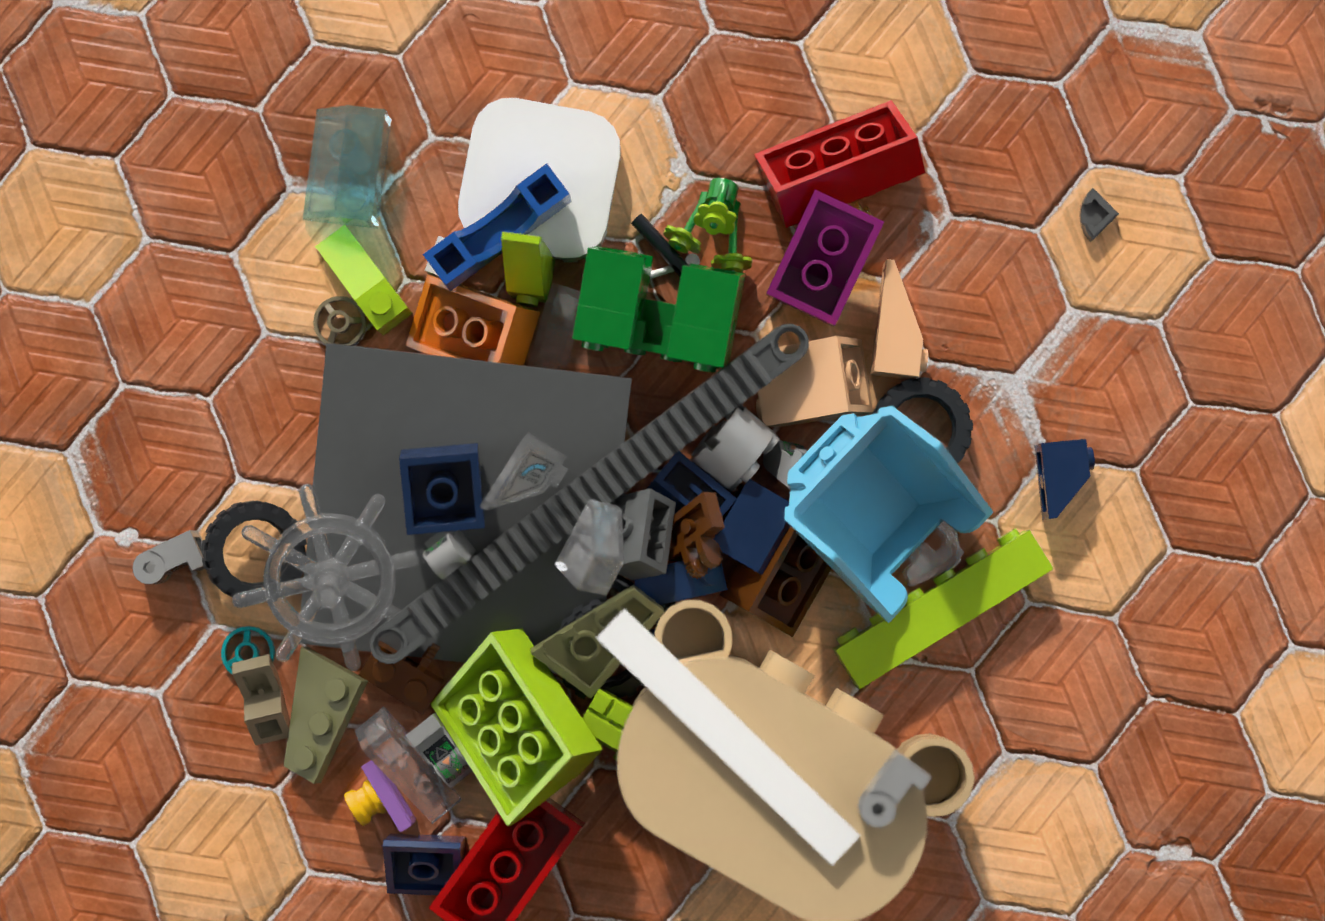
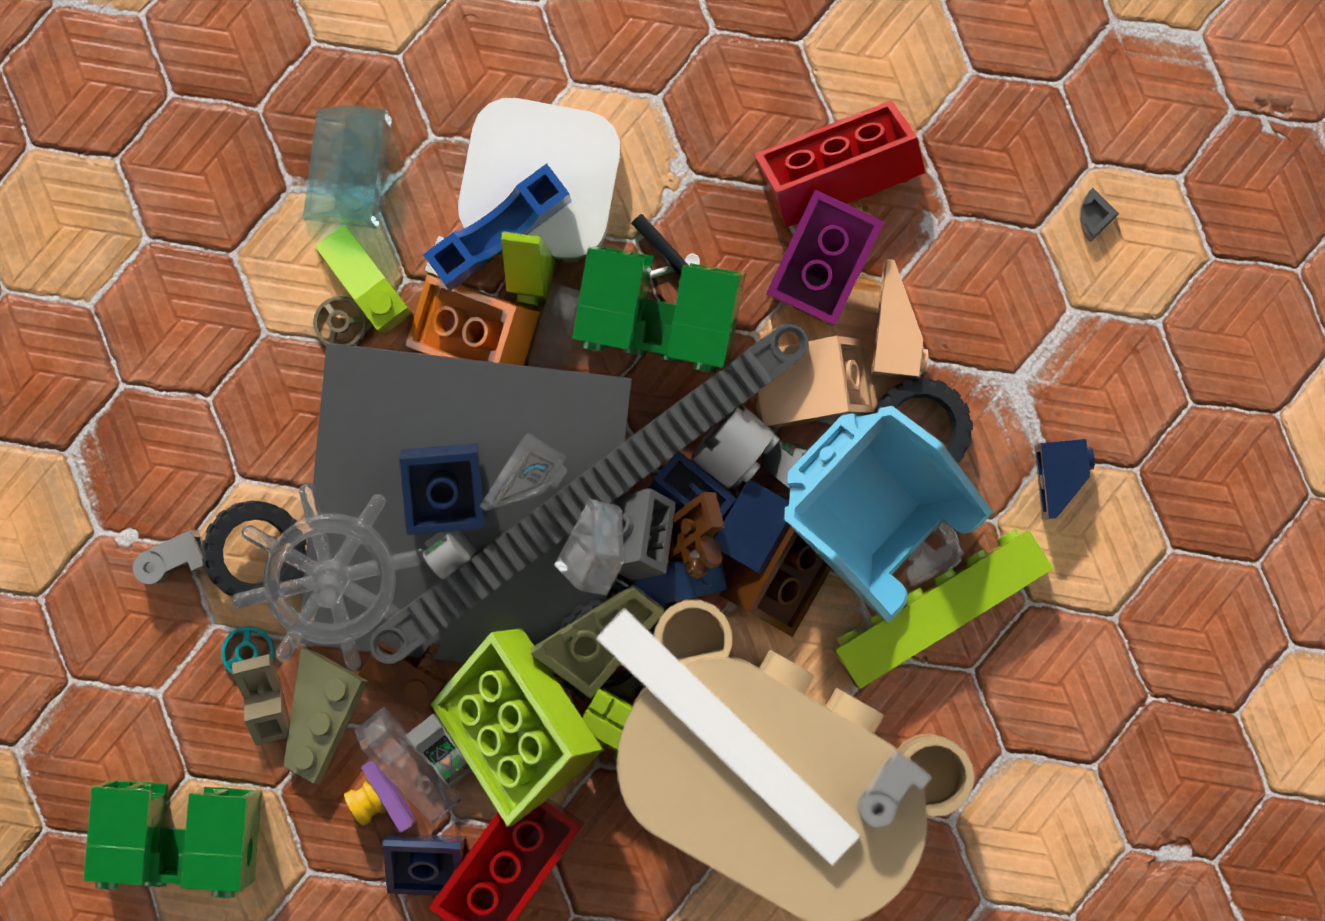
lime plant [663,178,752,273] -> none
none -> green piece [83,780,262,898]

